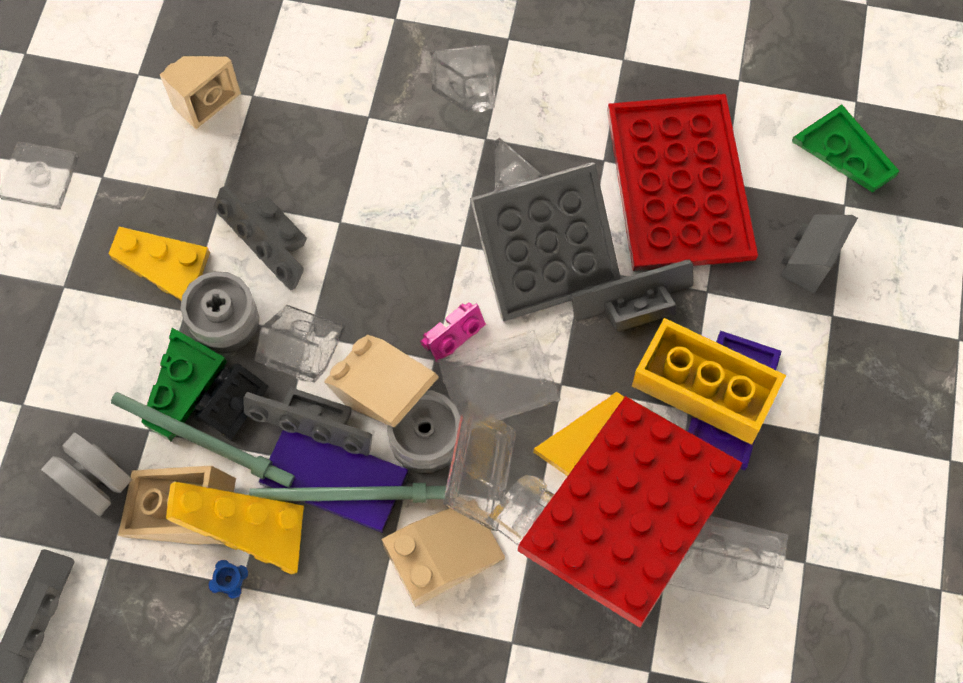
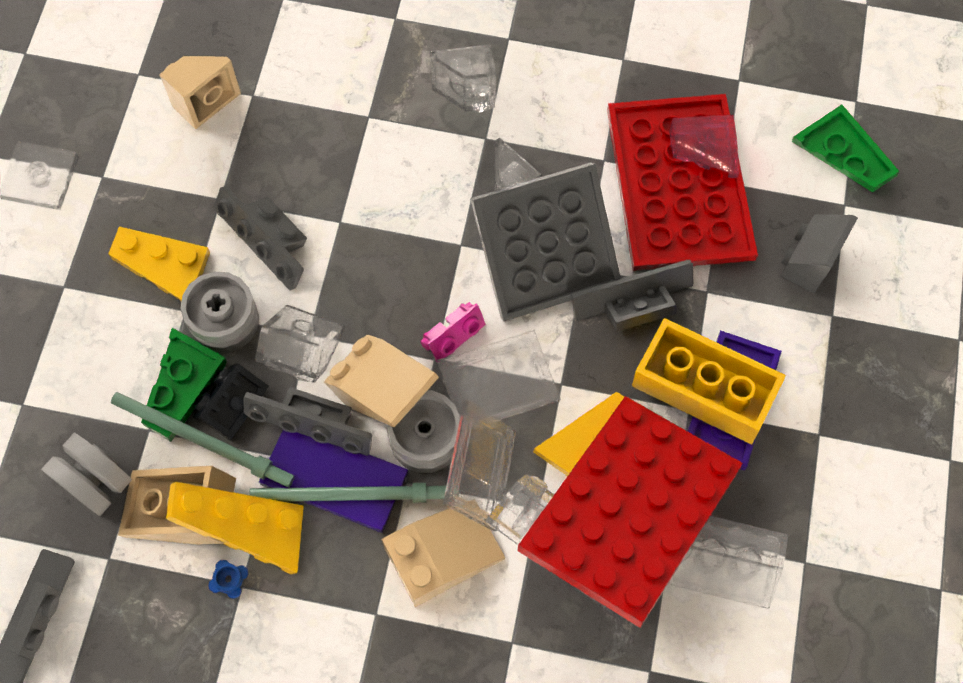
none -> clear pink slope [669,115,739,178]

